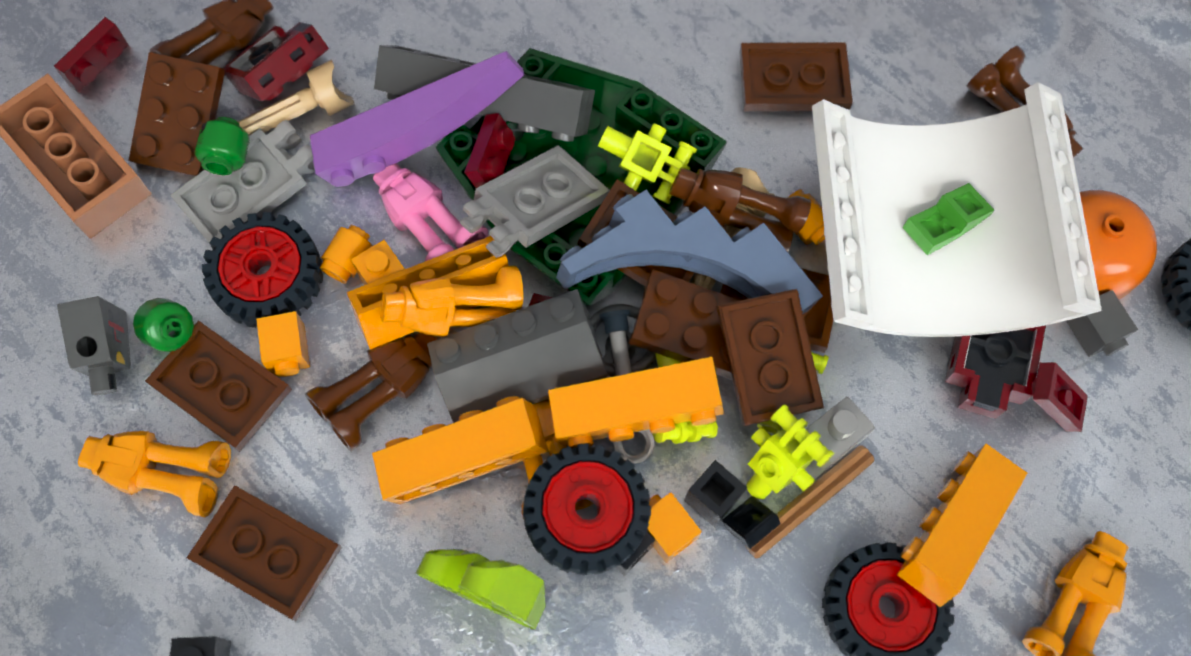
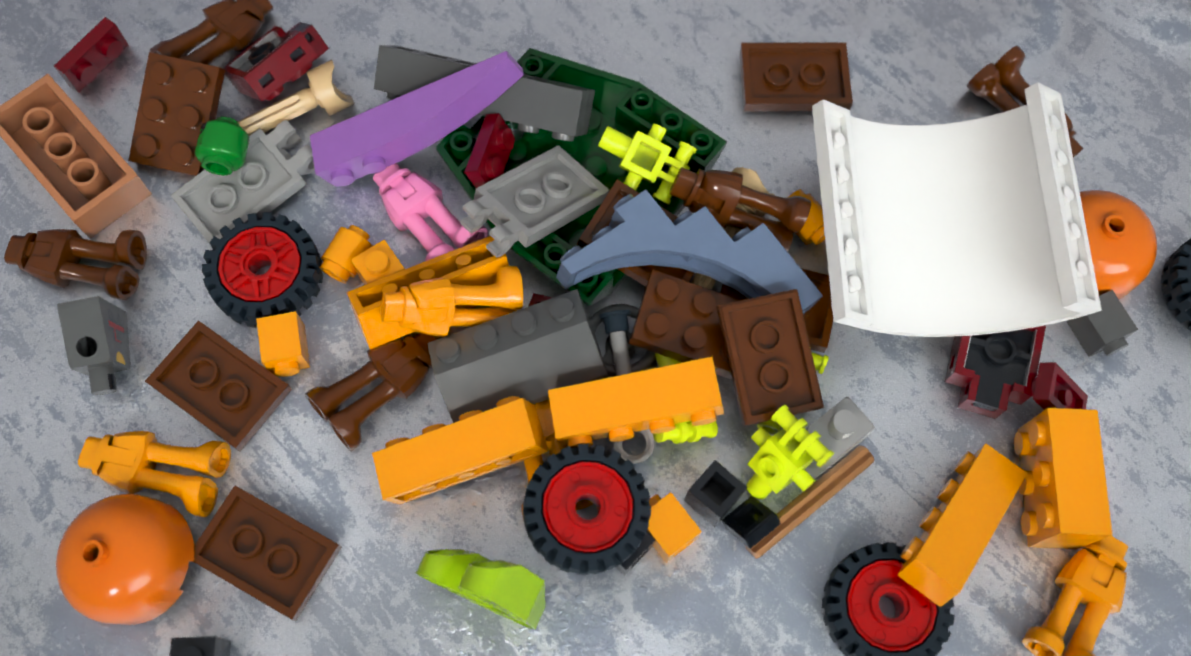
green head [133,298,194,352] -> none
bright green slope [902,183,994,255] -> none
none -> reddish brown piece [4,229,147,300]
none -> orange cylinder [56,494,194,625]
none -> light orange brick [1014,408,1112,549]

